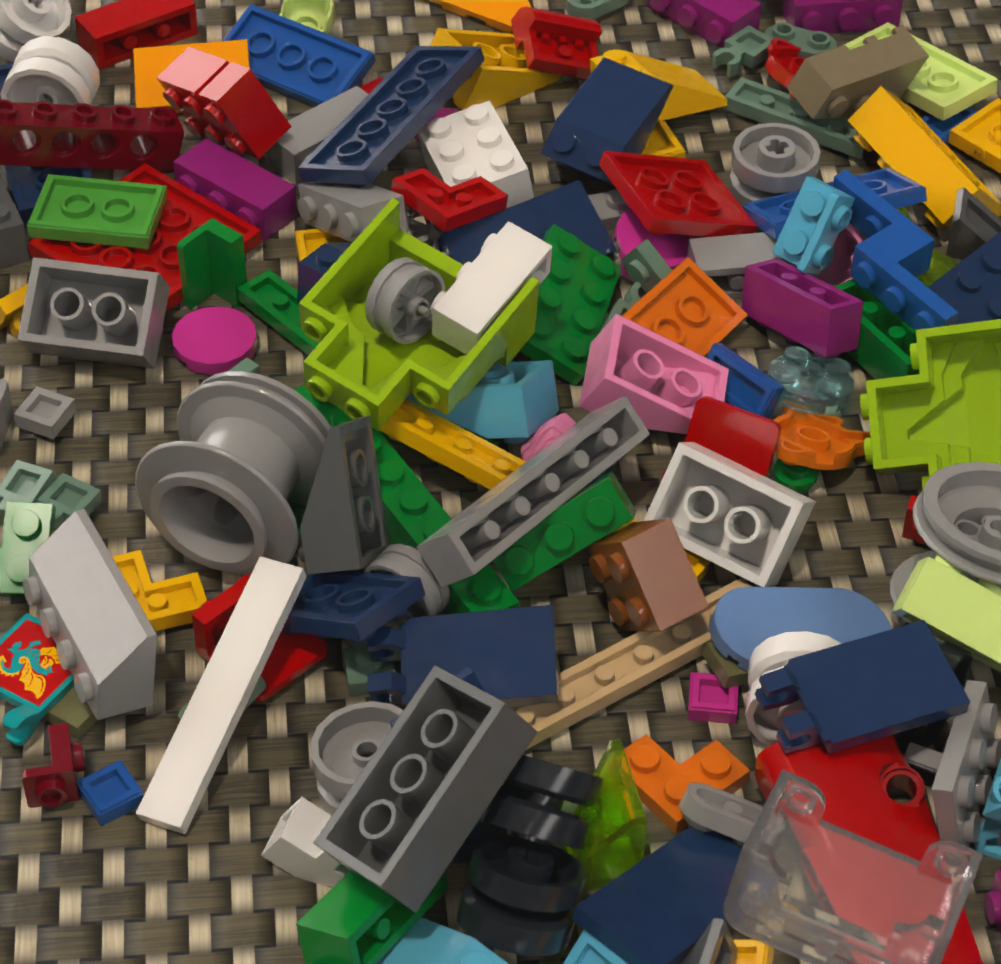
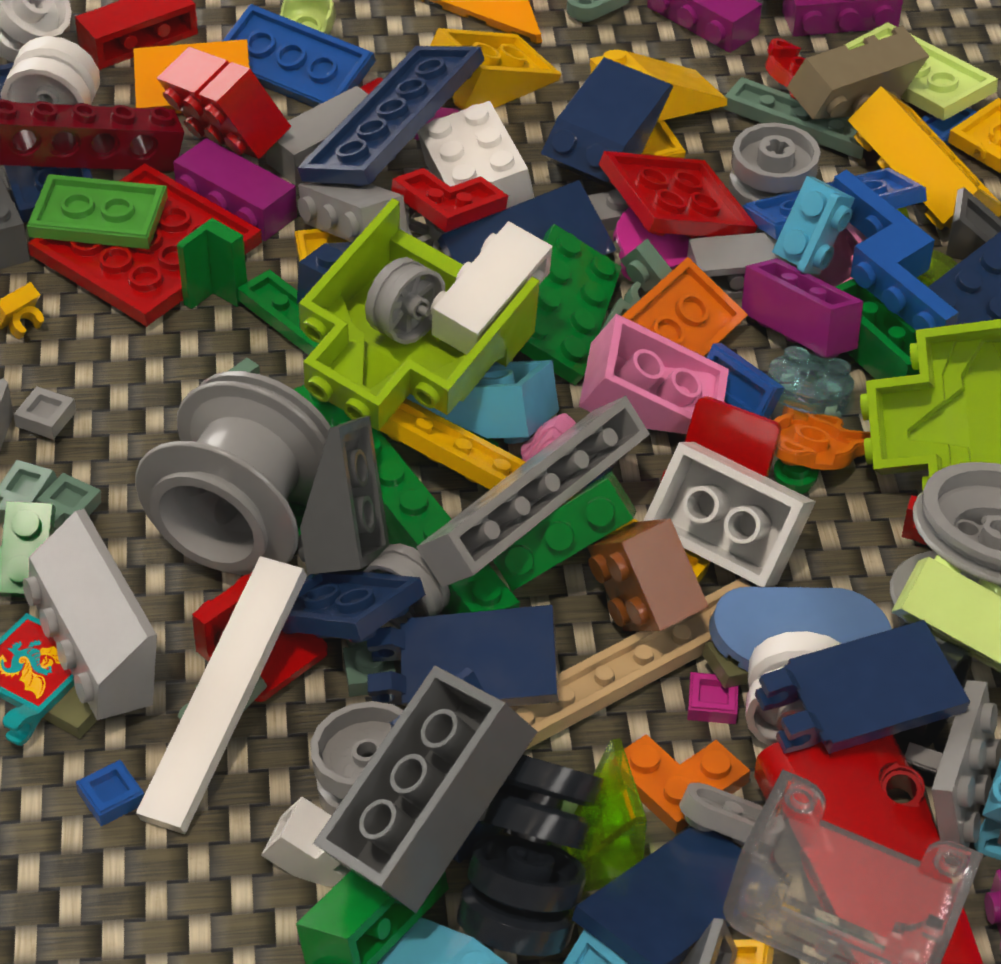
light grey brick [17,257,170,369] -> none
dark red bracket [22,723,85,808] -> none
yellow plate [112,550,207,632] -> none
dark pink tile [172,306,257,375] -> none
red brick [511,7,602,79] -> none
sand green plate [712,25,773,77] -> none
sand green plate [765,22,837,58] -> none

